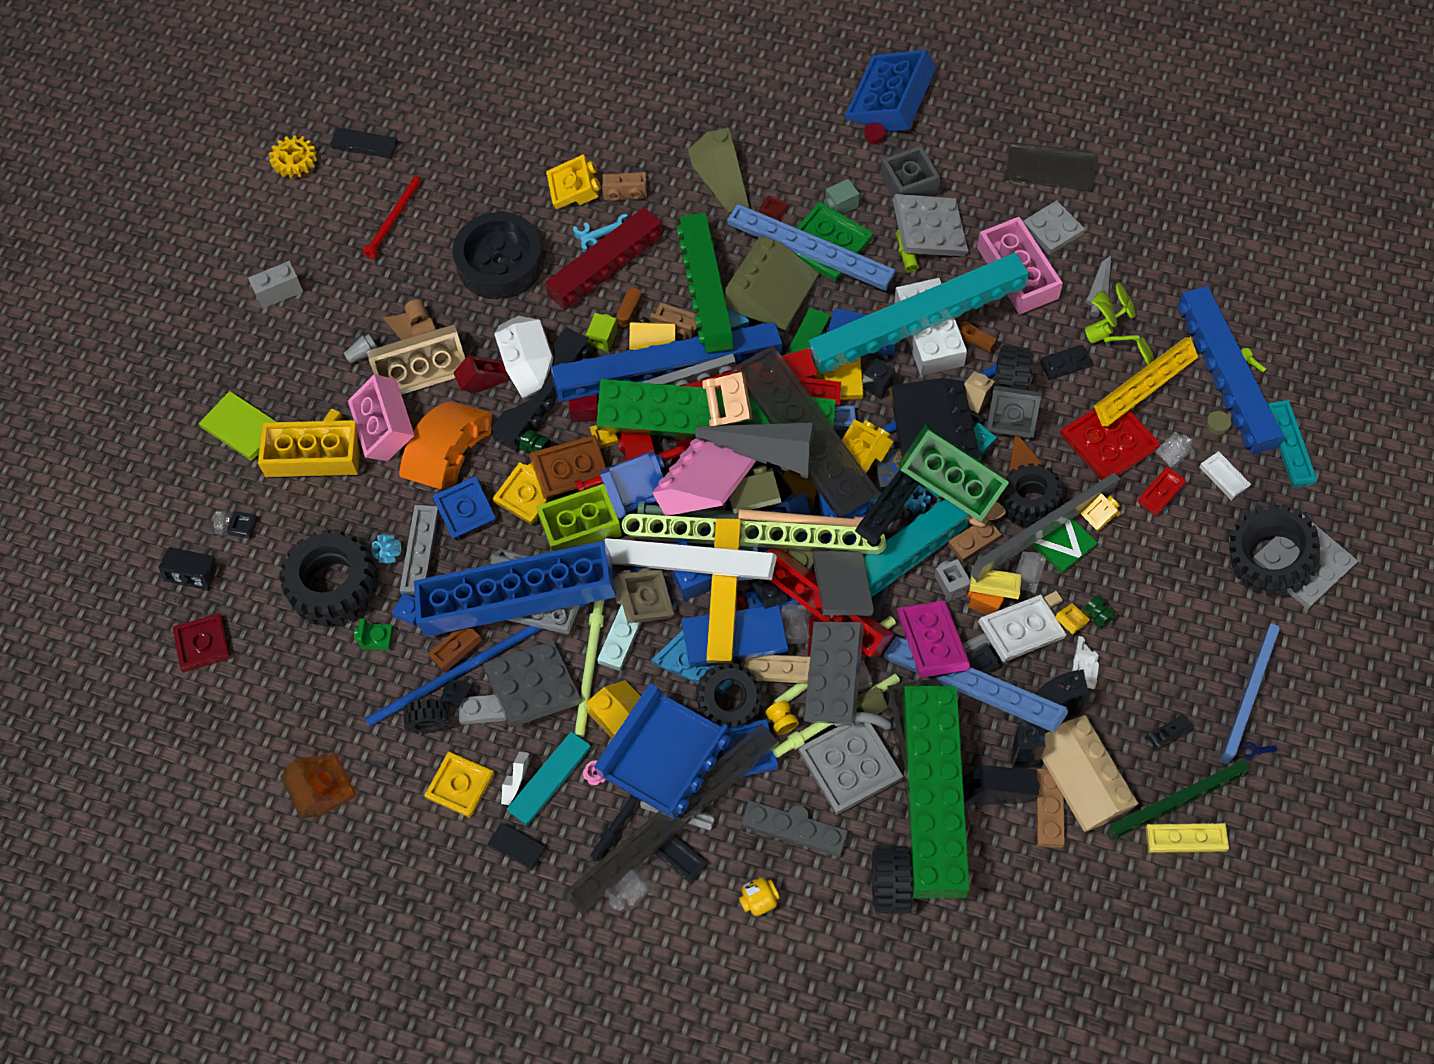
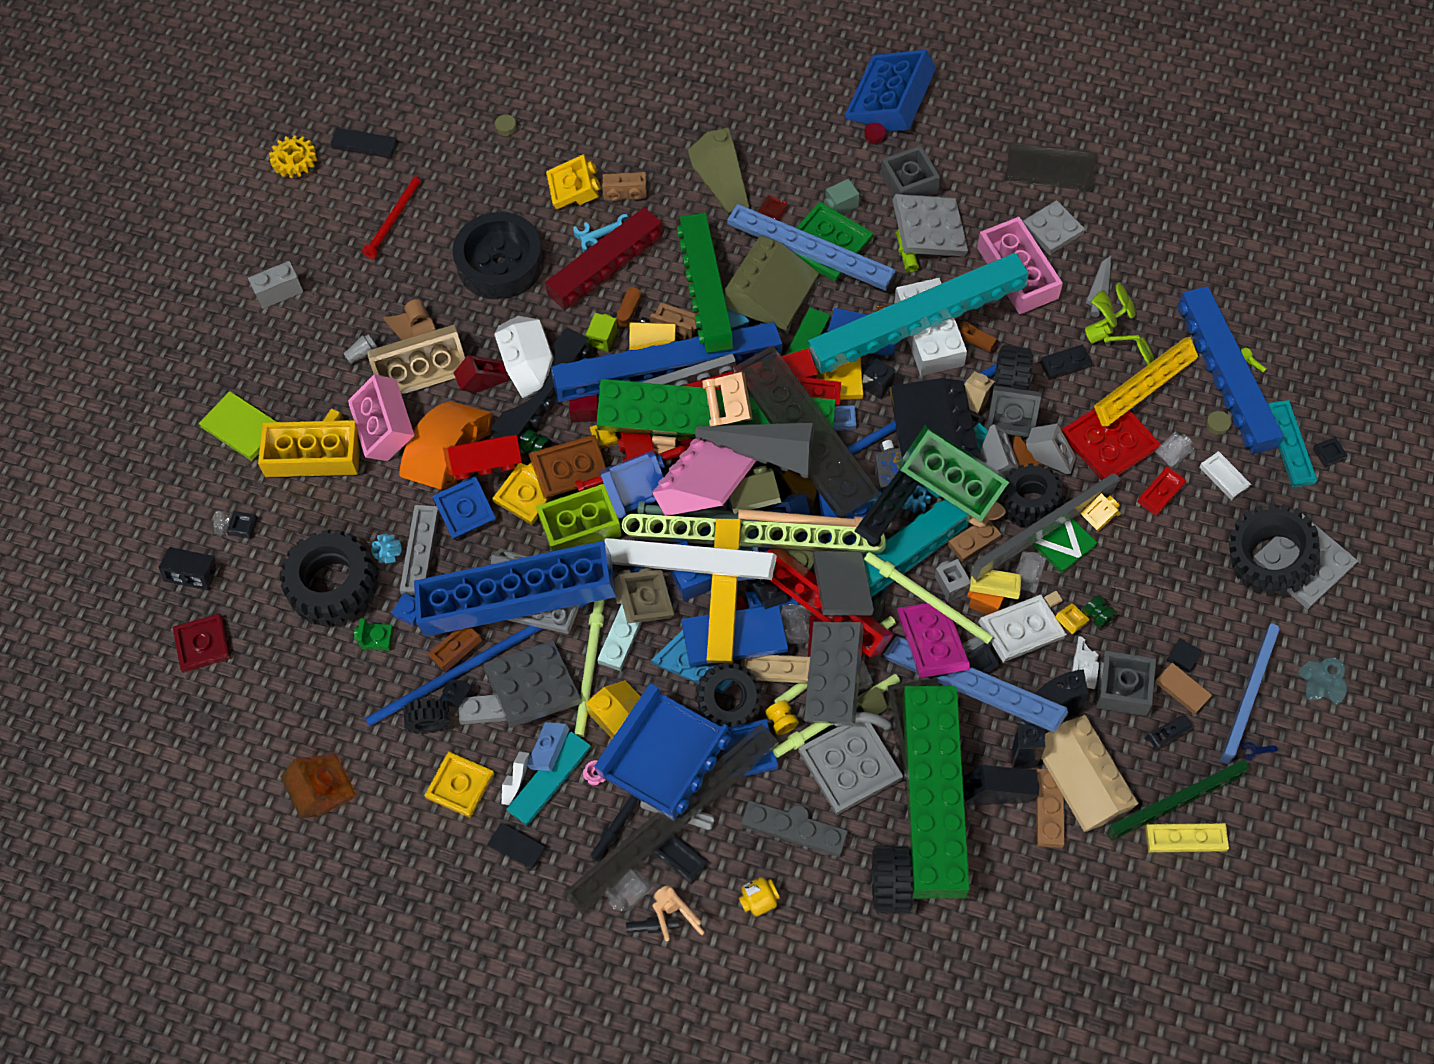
yellow plate [830,419,894,478] -> none
none -> red brick [443,435,522,480]
none -> olive tile [495,115,517,136]
none -> medium blue plate [527,722,570,771]
none -> black bar [626,917,680,934]
none -> light nougat plate [652,435,677,455]
none -> light nougat plant [652,885,704,941]
none -> yellowish green bar [864,551,993,644]
none -> light grey slope [978,424,1018,476]
none -> light grey slope [1026,424,1076,474]
none -> dark grey brick [1096,651,1156,716]
none -> medium nougat tile [1155,663,1212,715]
none -> black tile [1167,638,1202,673]
none -> clear light blue plate [1298,658,1347,705]
none -> black tile [1313,437,1348,467]

